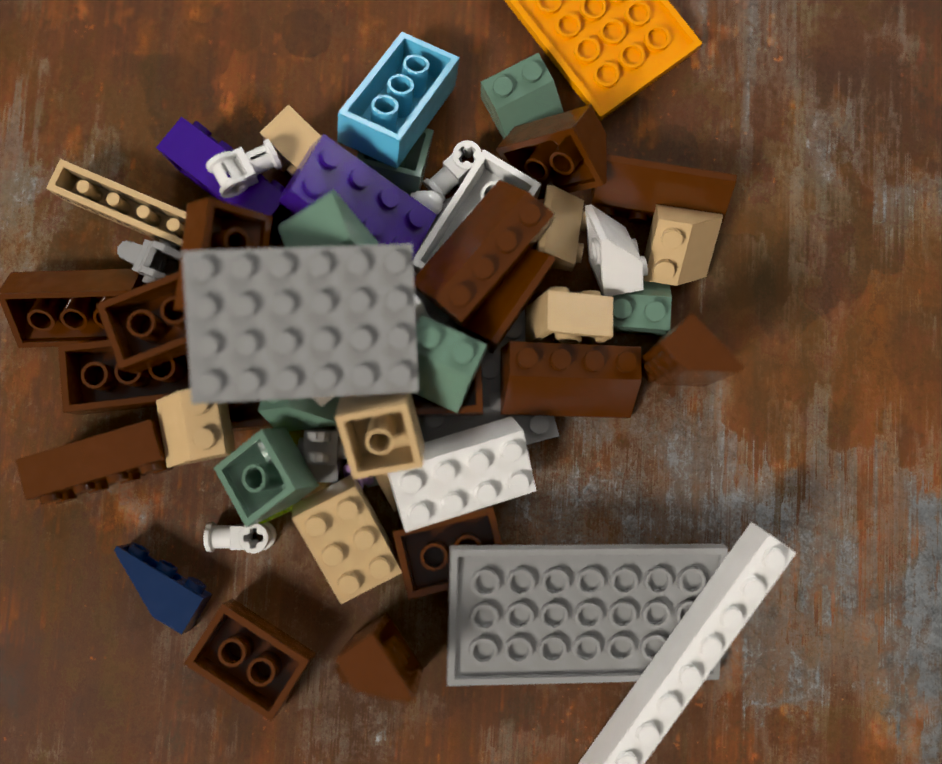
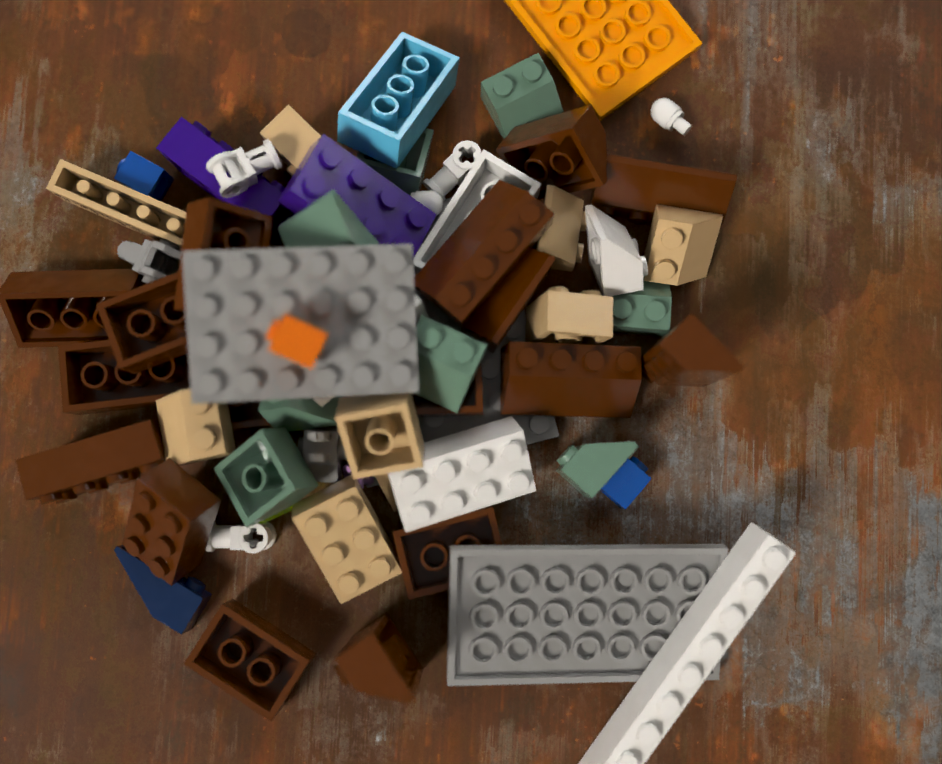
none -> blue brick [114,151,174,201]
none -> reddish brown brick [122,458,221,586]
none -> orange brick [265,314,329,369]
none -> sand green slope [555,441,639,498]
none -> blue brick [600,456,652,510]
none -> white cylinder [650,98,692,136]

